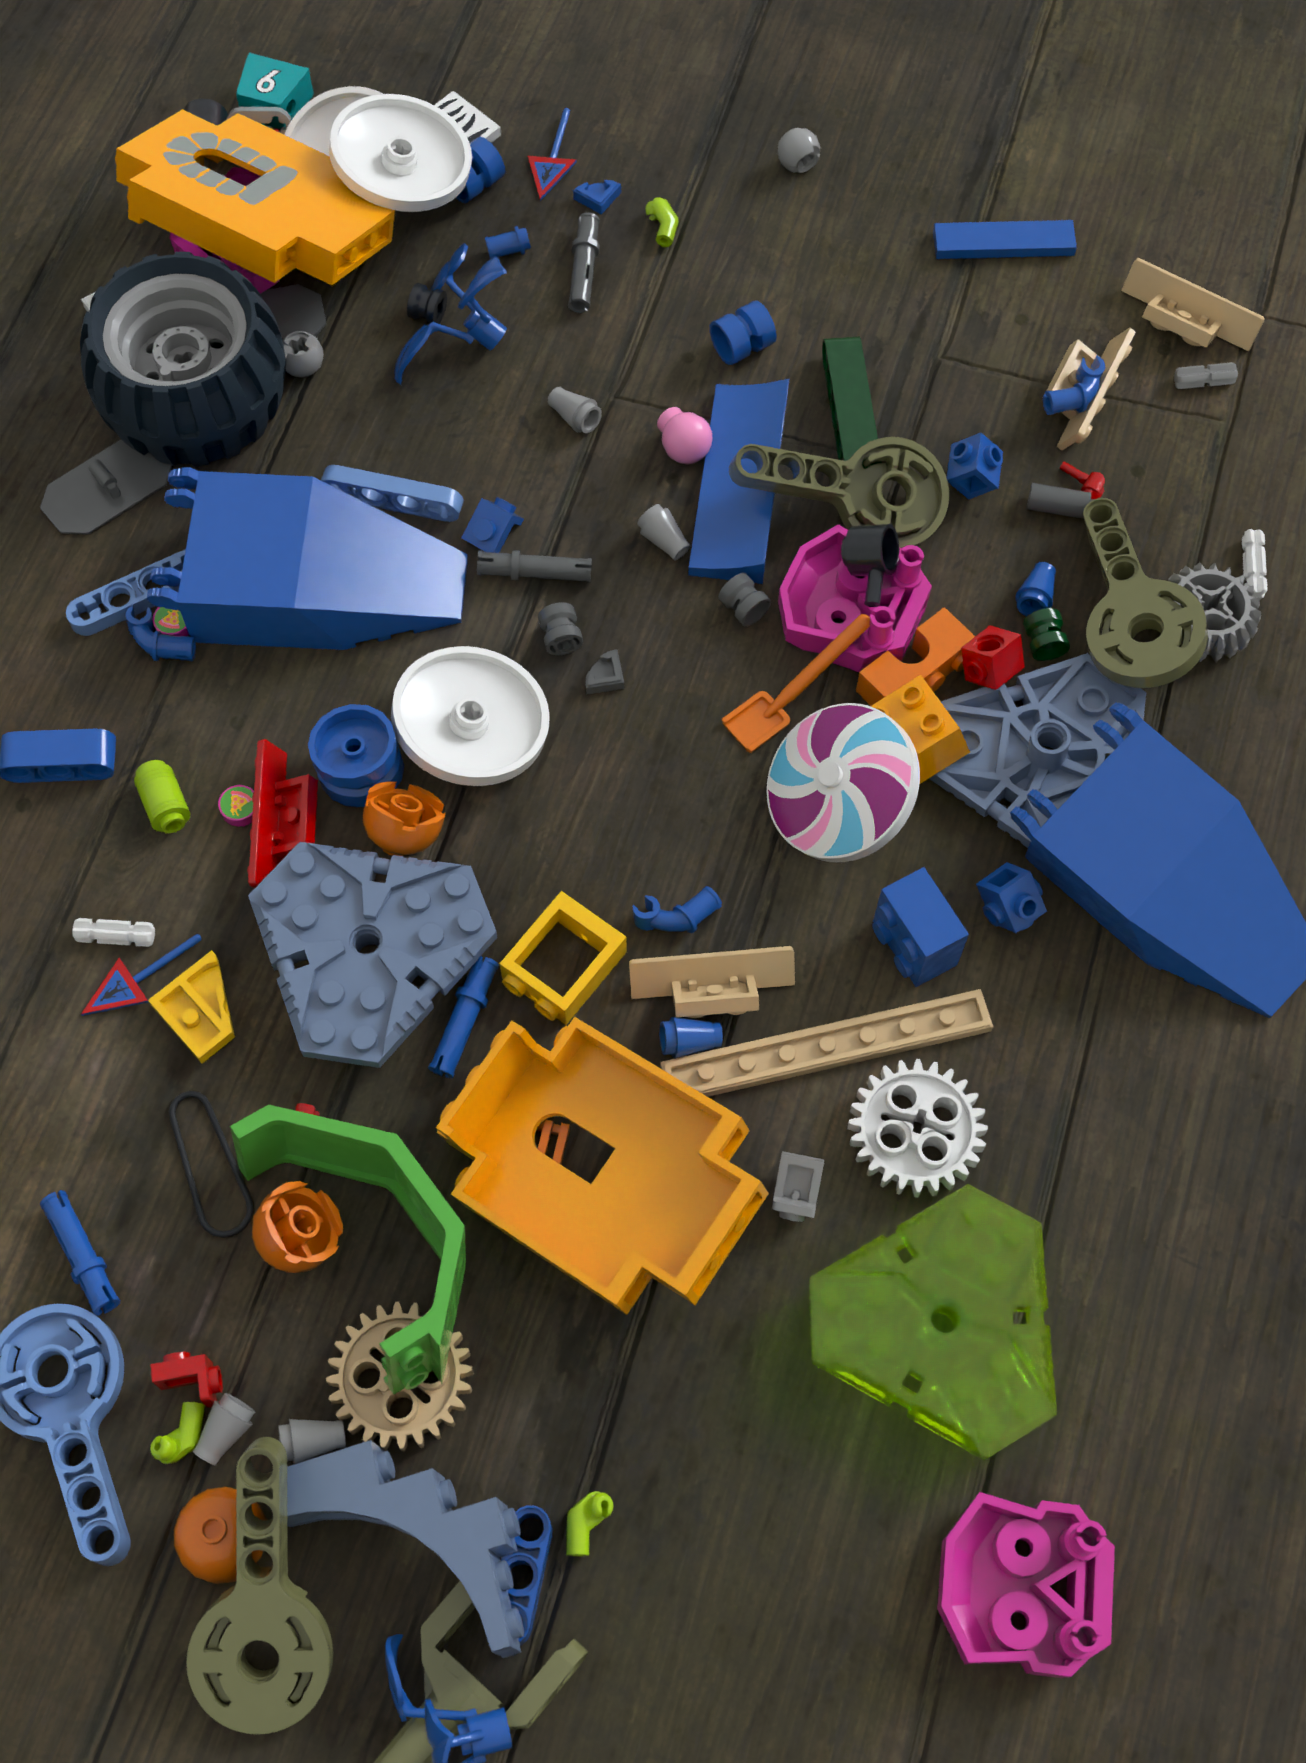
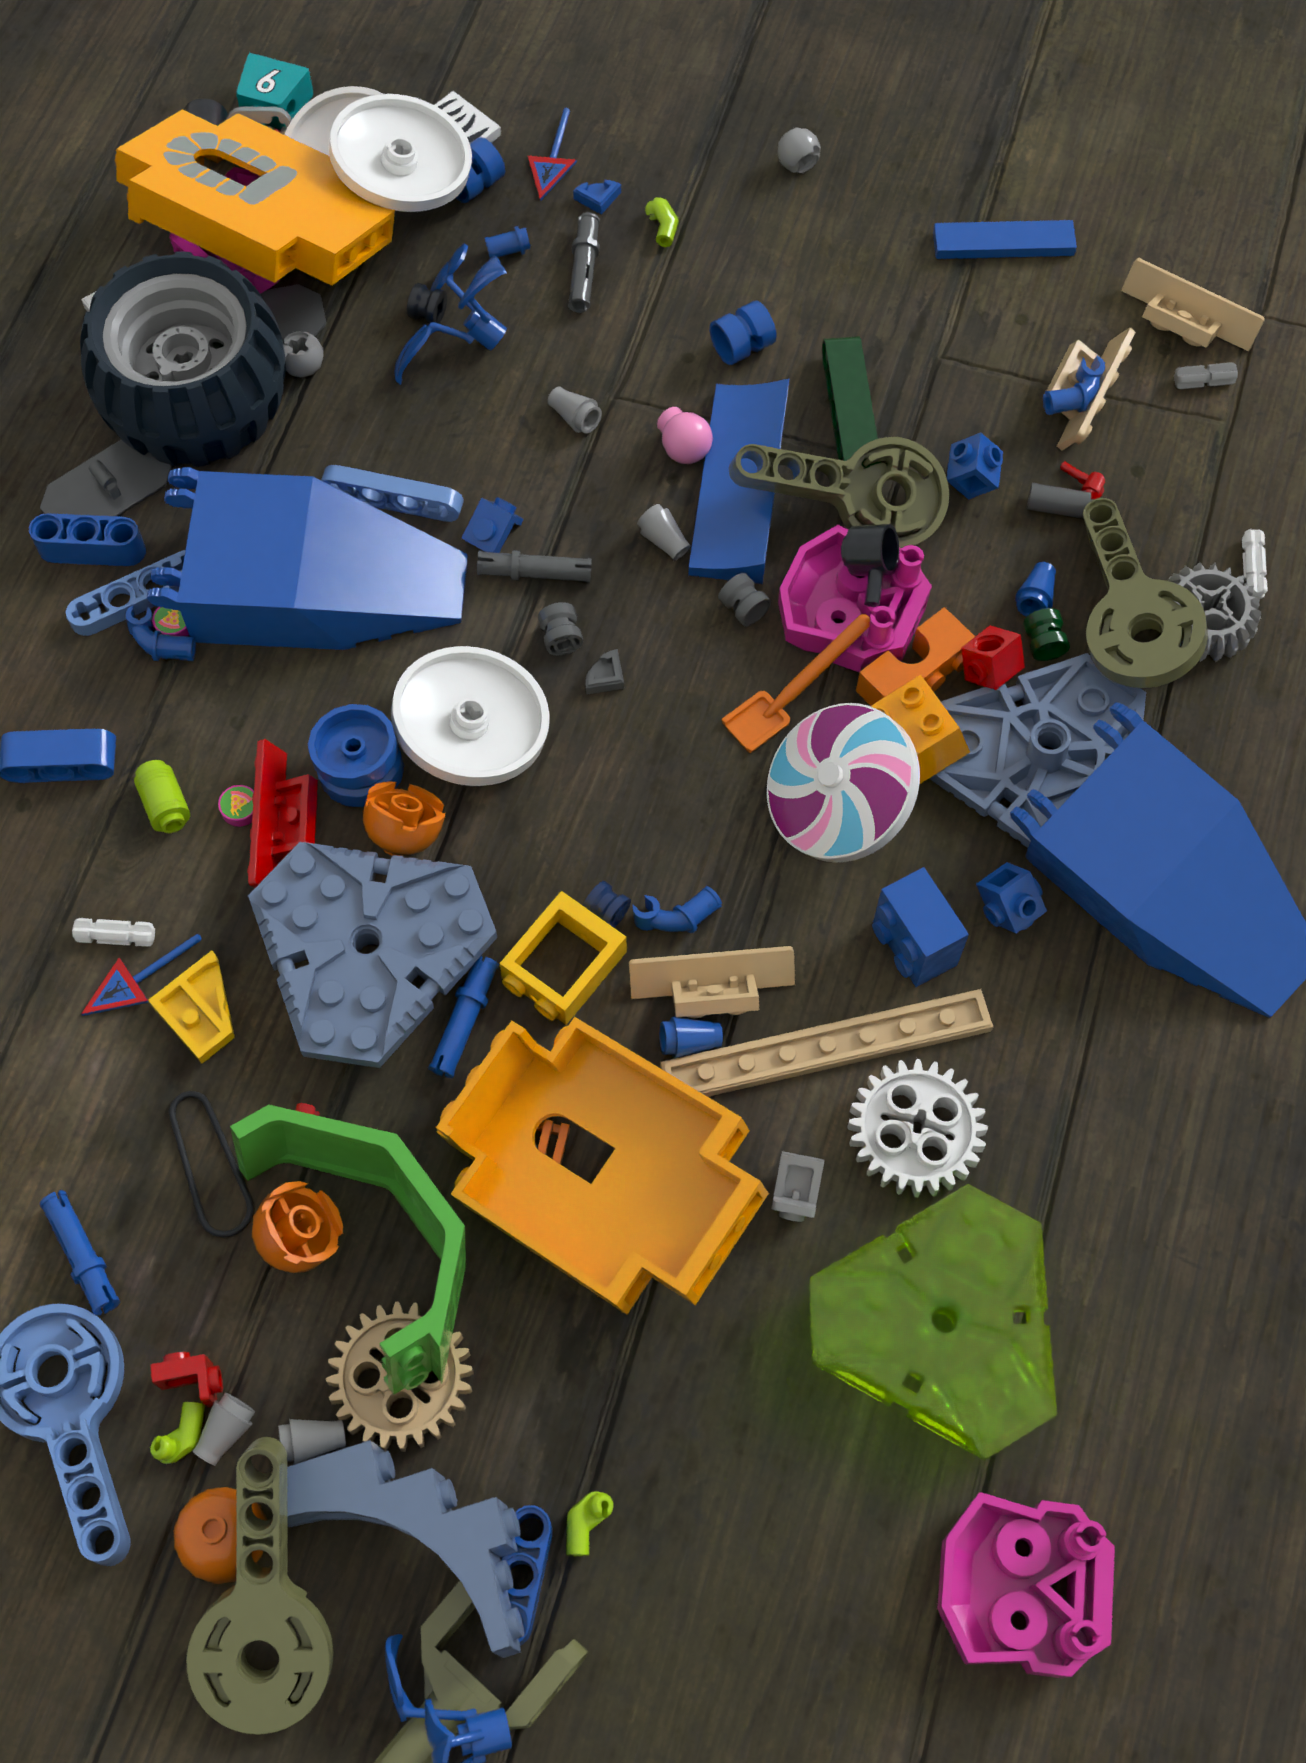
none -> blue beam [29,513,146,566]
none -> dark blue wheel [582,881,631,928]

